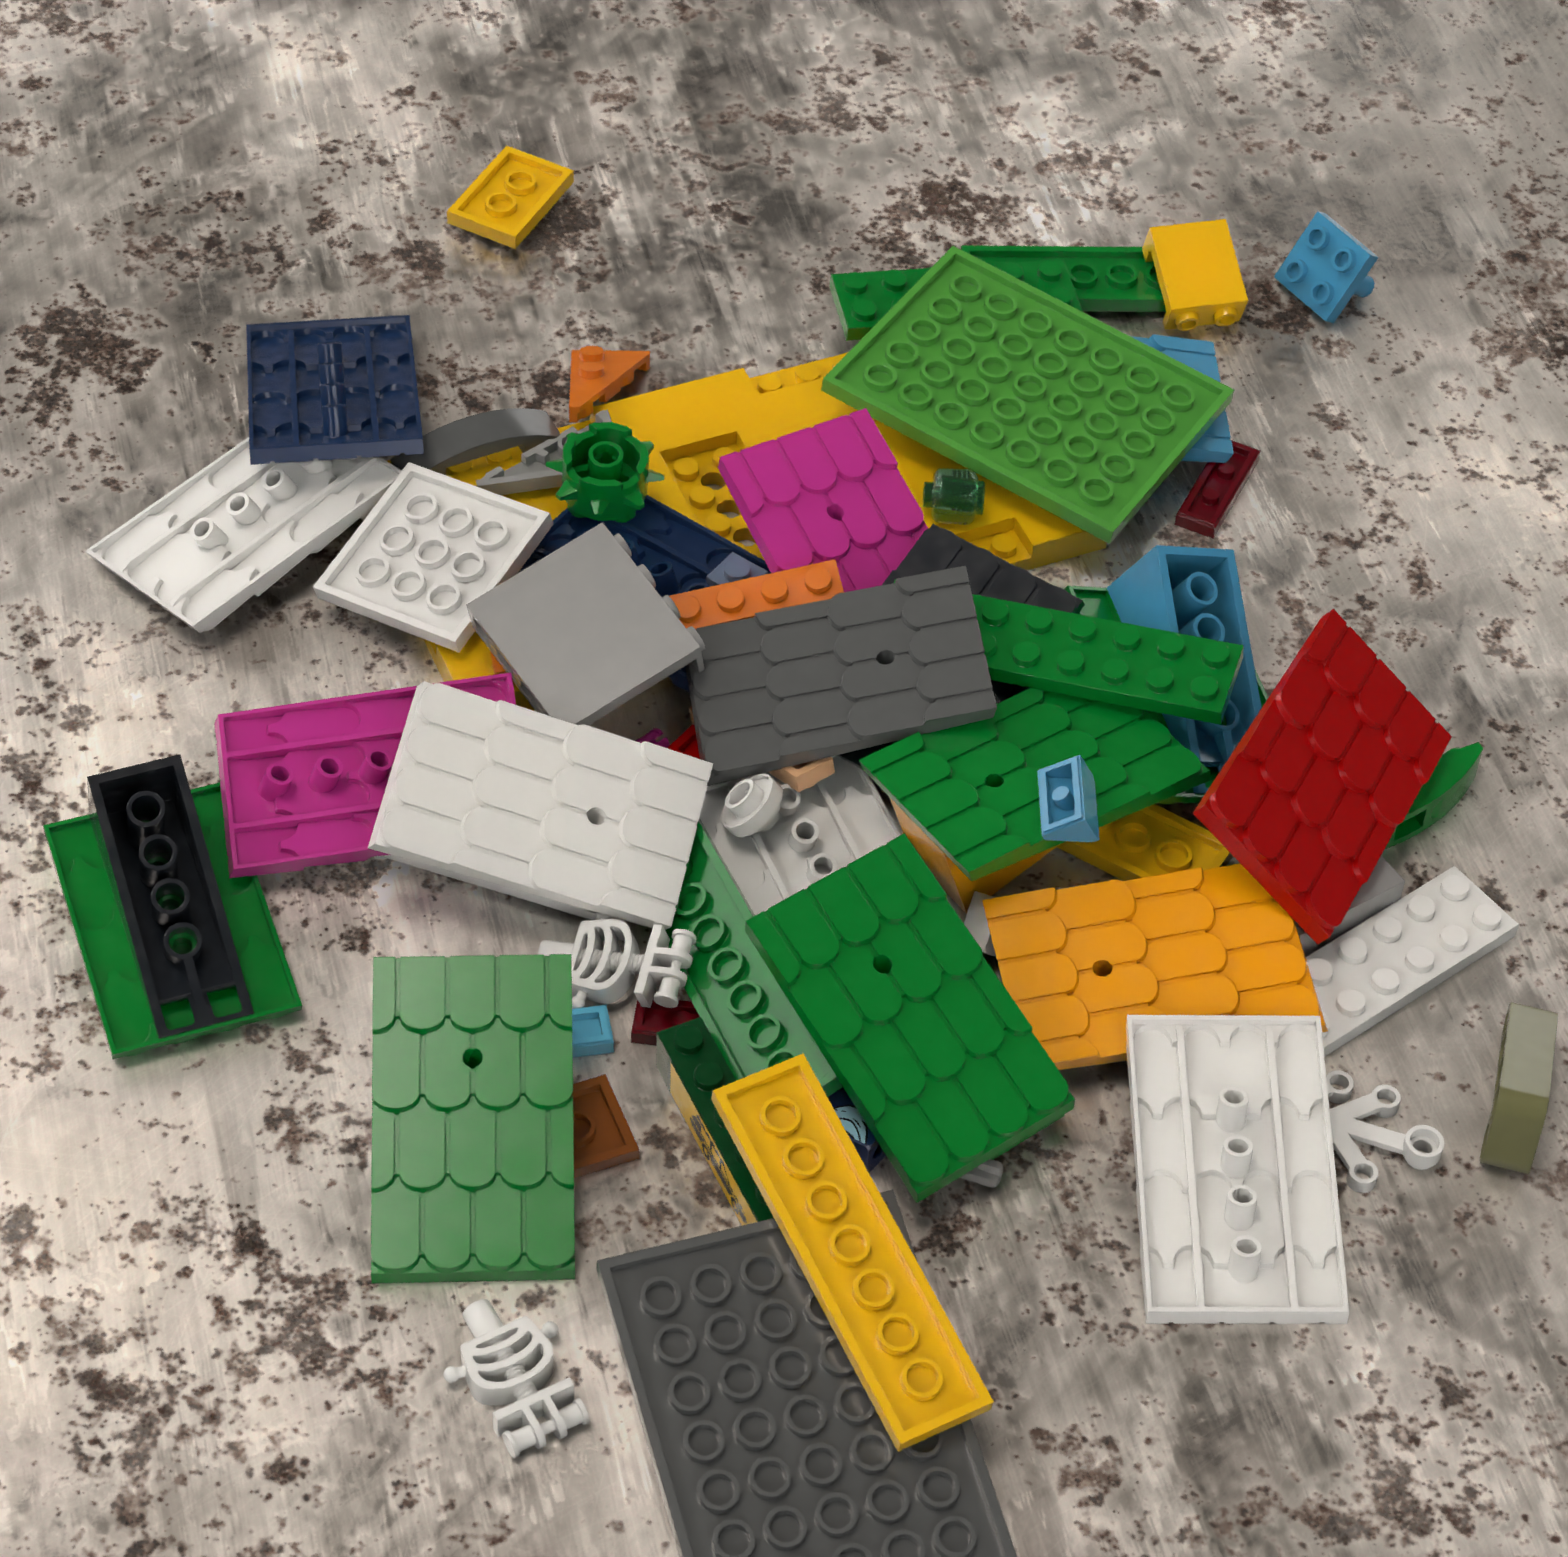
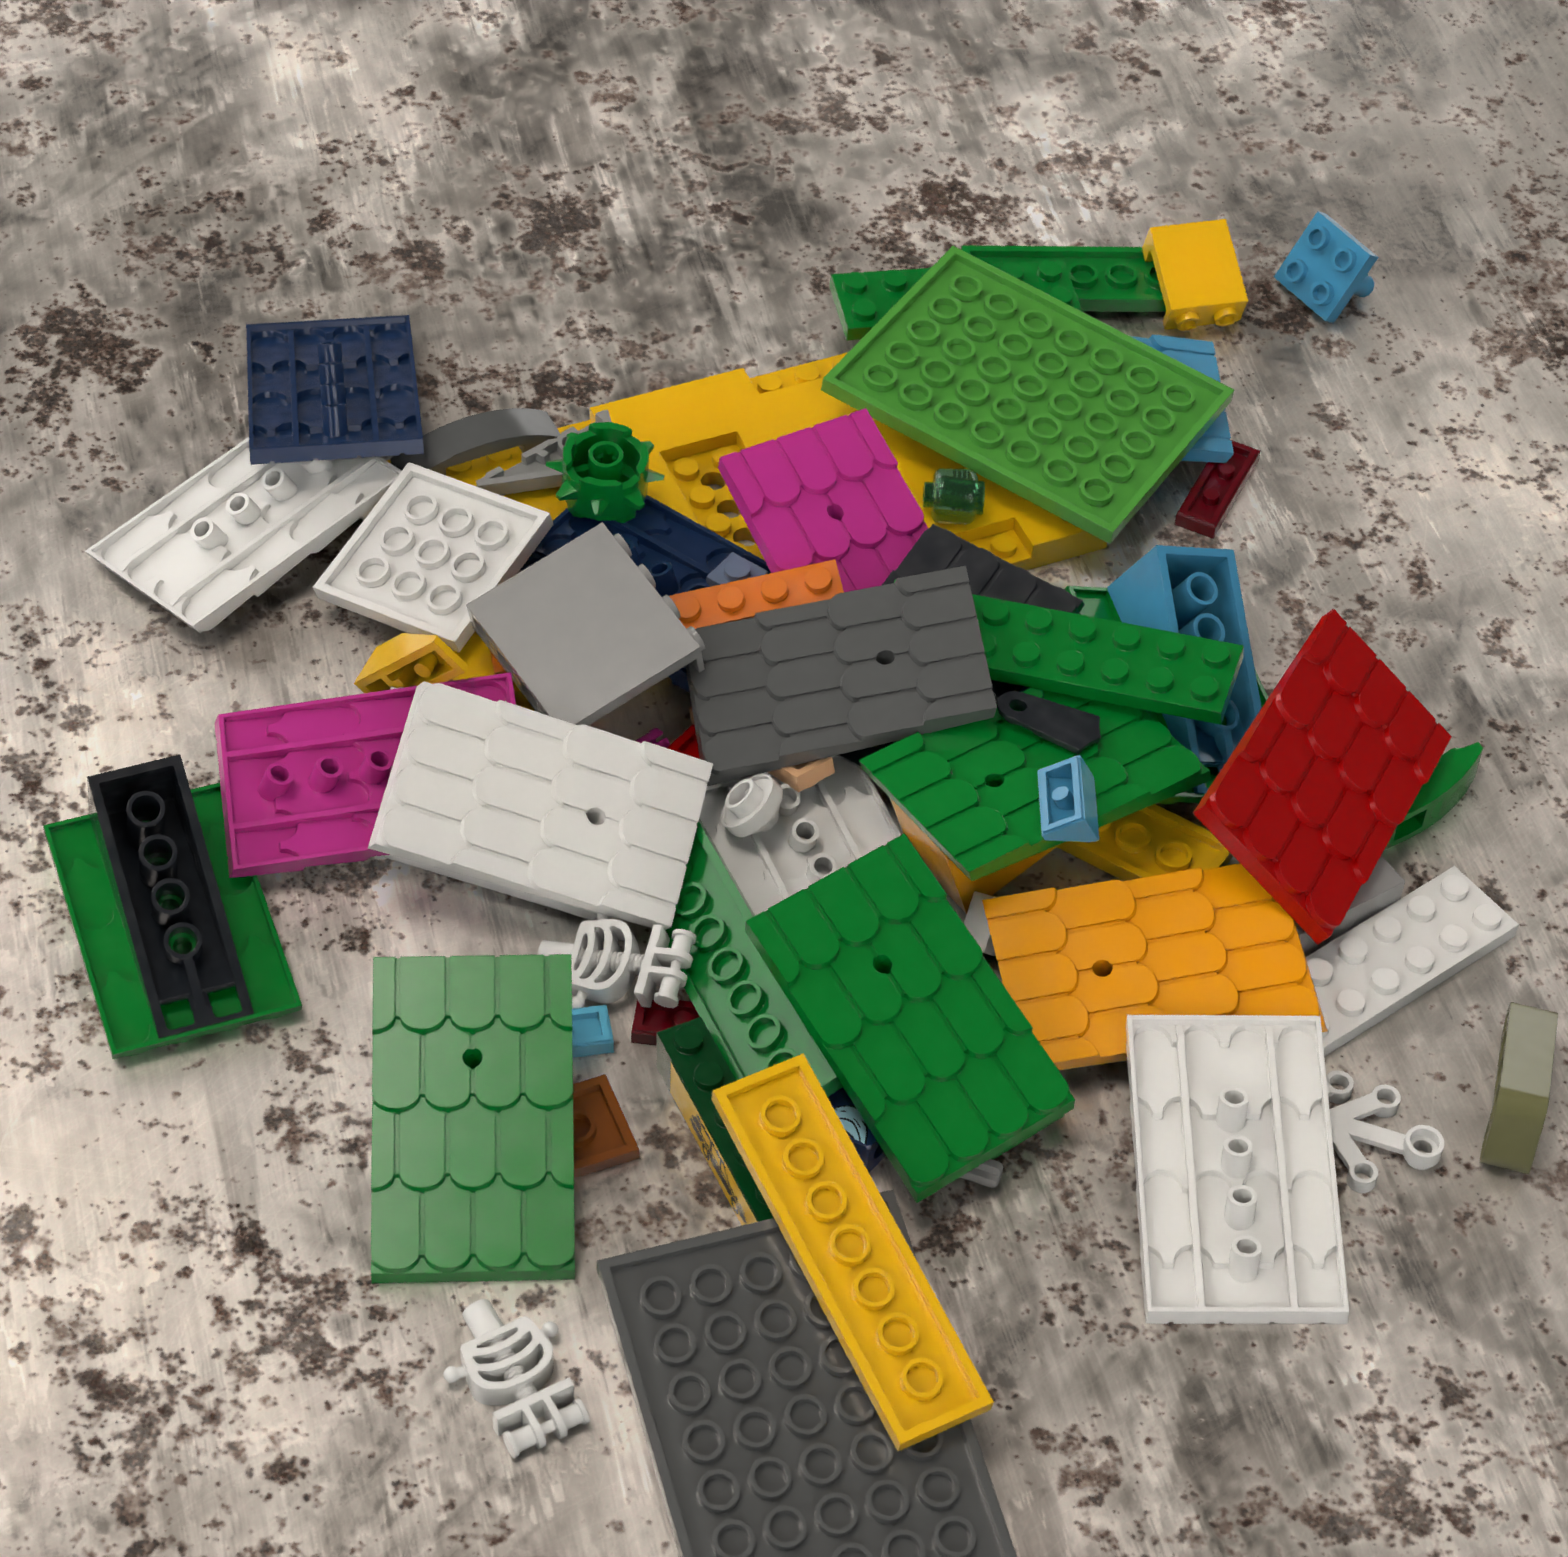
yellow plate [447,145,574,249] -> none
orange wing [569,346,650,423] -> none
none -> yellow slope [354,633,469,693]
none -> black piece [997,691,1101,754]

